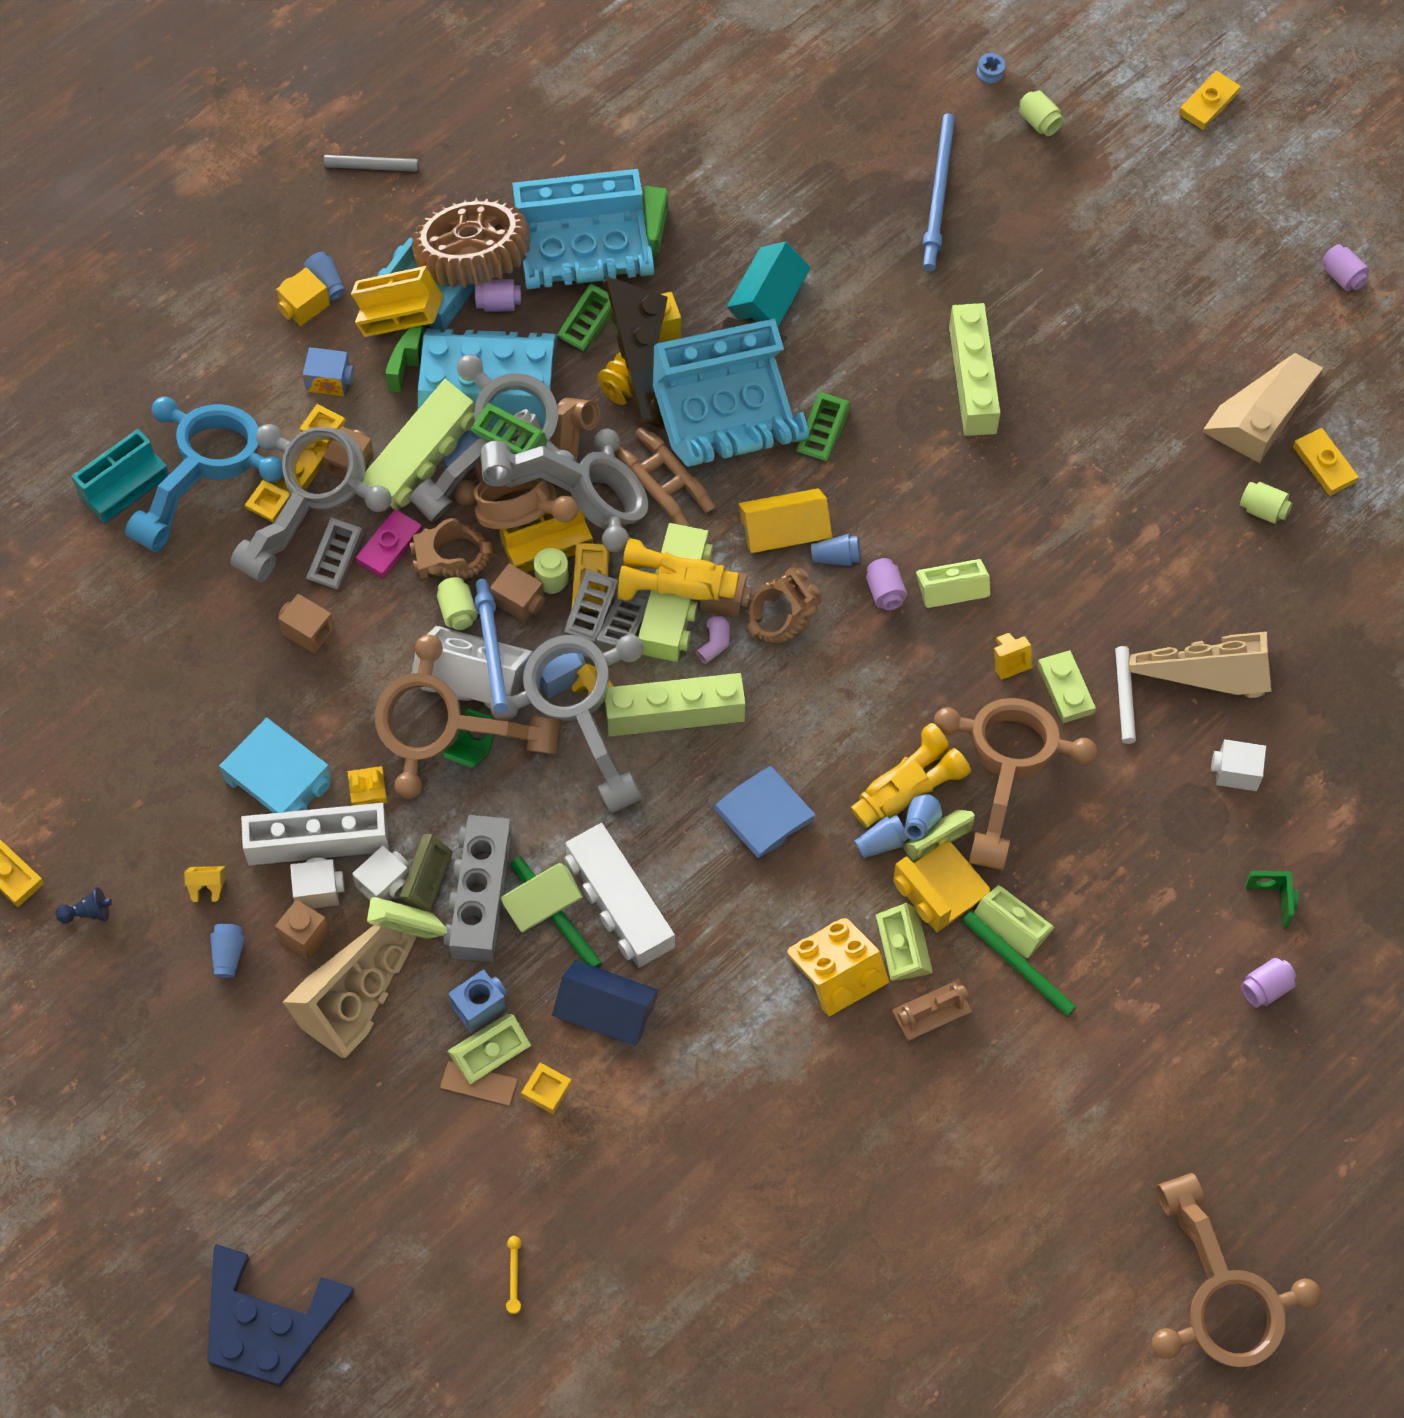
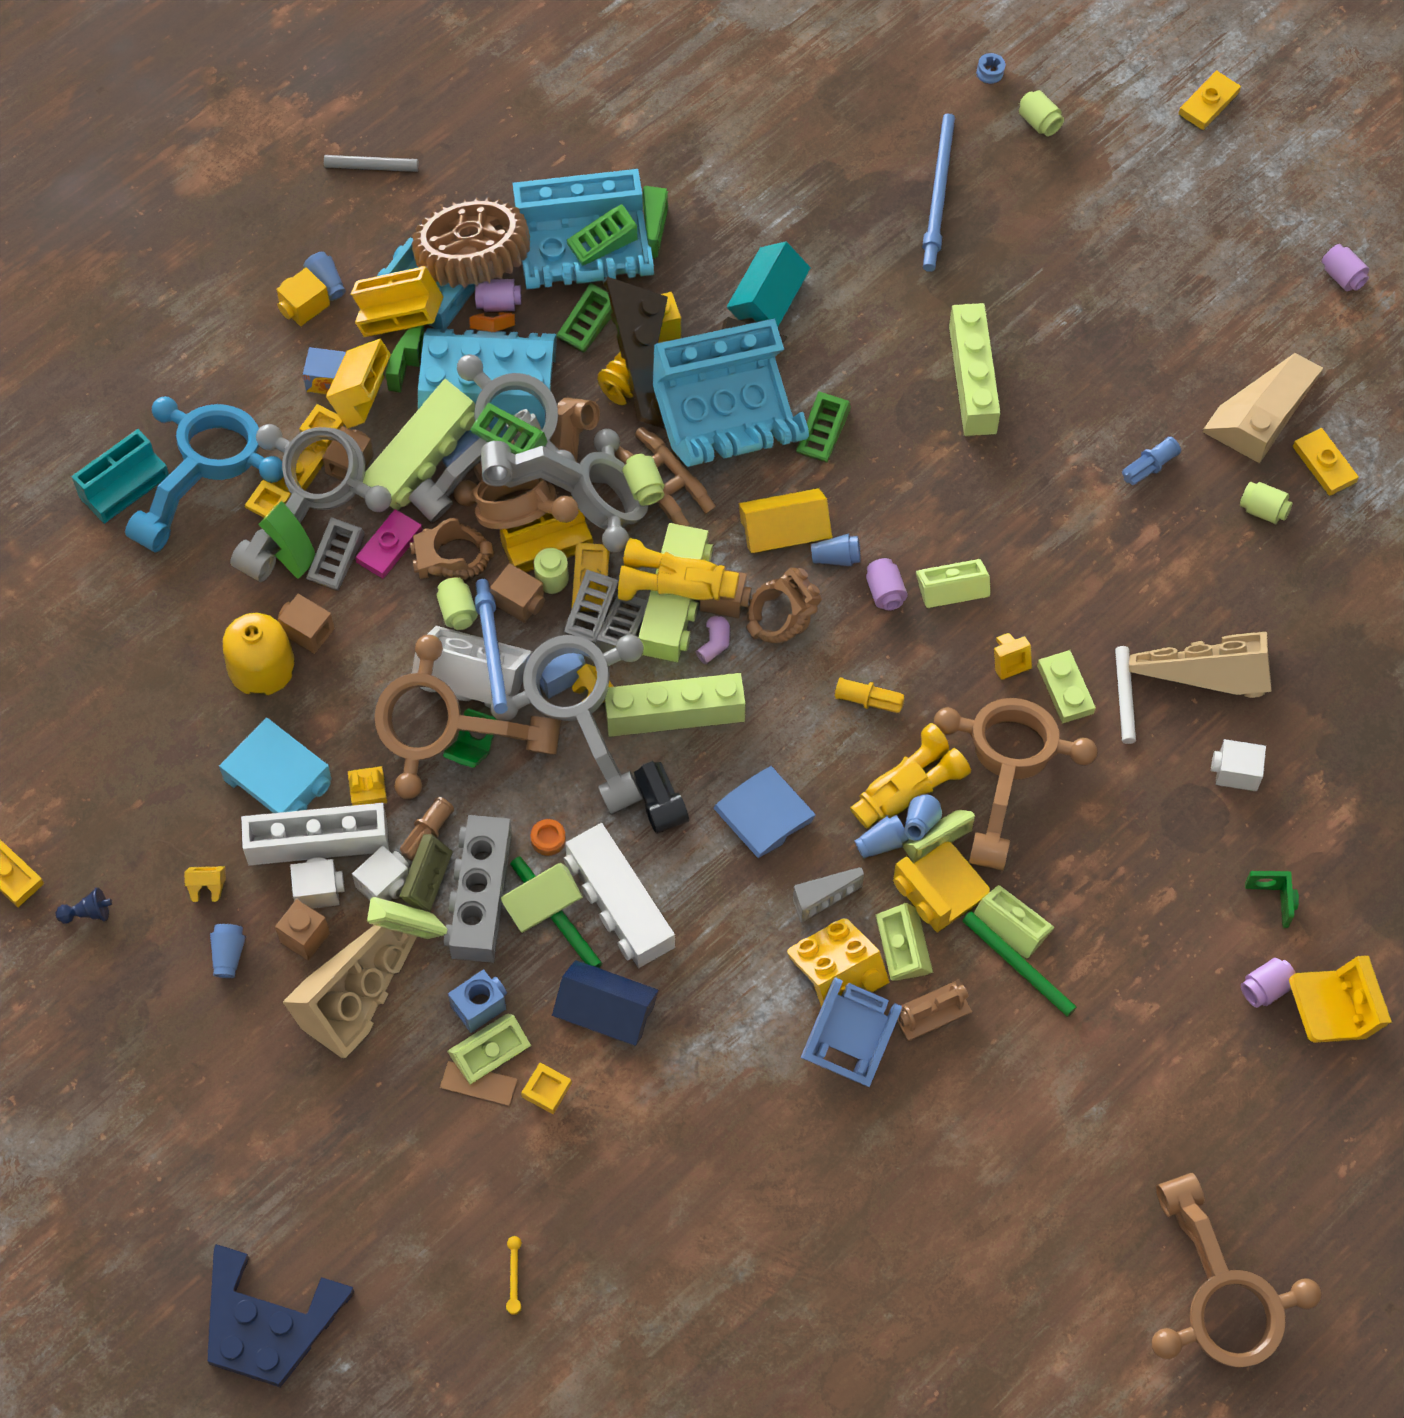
none -> yellow cylinder [222,613,294,695]
none -> bright green slope [258,501,316,579]
none -> yellow piece [326,338,391,429]
none -> medium nougat axle [400,797,454,861]
none -> orange tile [469,312,515,332]
none -> orange tile [530,819,566,856]
none -> bright green slope [567,204,638,266]
none -> yellowish green brick [622,454,665,506]
none -> black piece [634,761,689,834]
none -> light grey slope [793,867,864,922]
none -> medium blue container [800,977,902,1087]
none -> yellow axle [835,677,904,713]
none -> medium blue axle [1122,436,1181,485]
none -> yellow bracket [1289,956,1392,1043]

